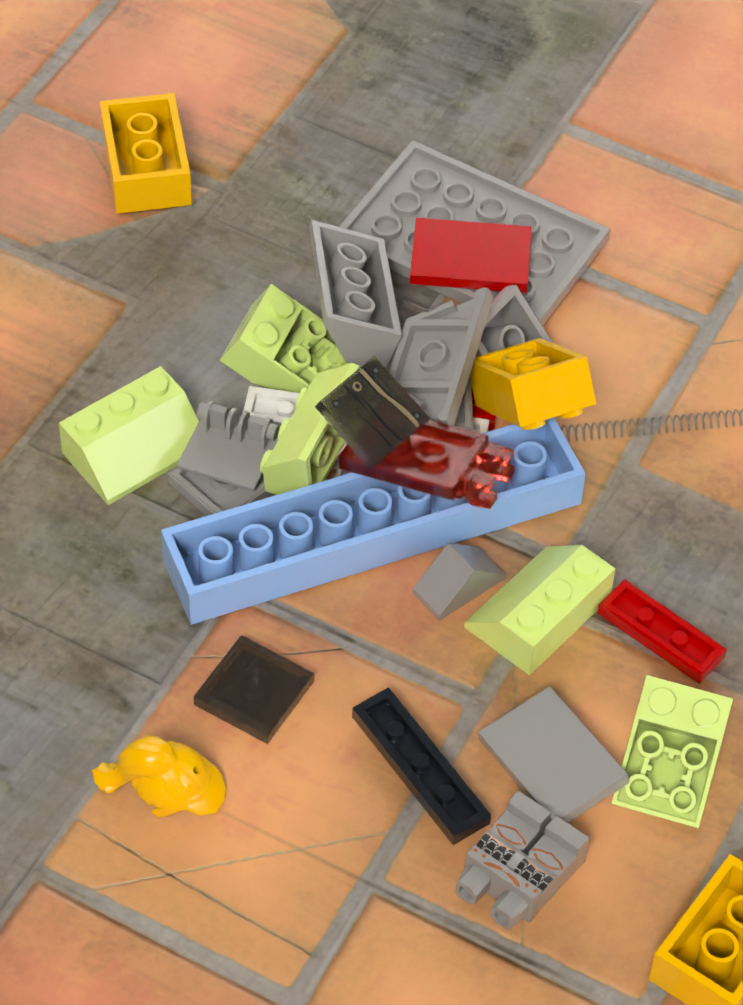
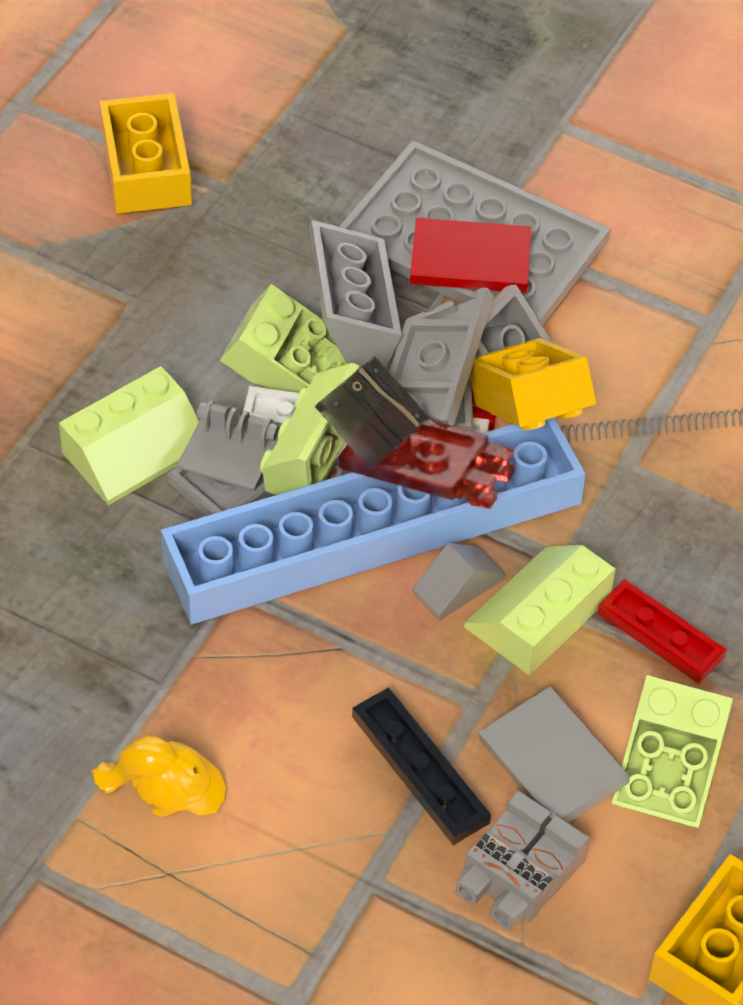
clear smoke tile [193,635,314,744] -> none

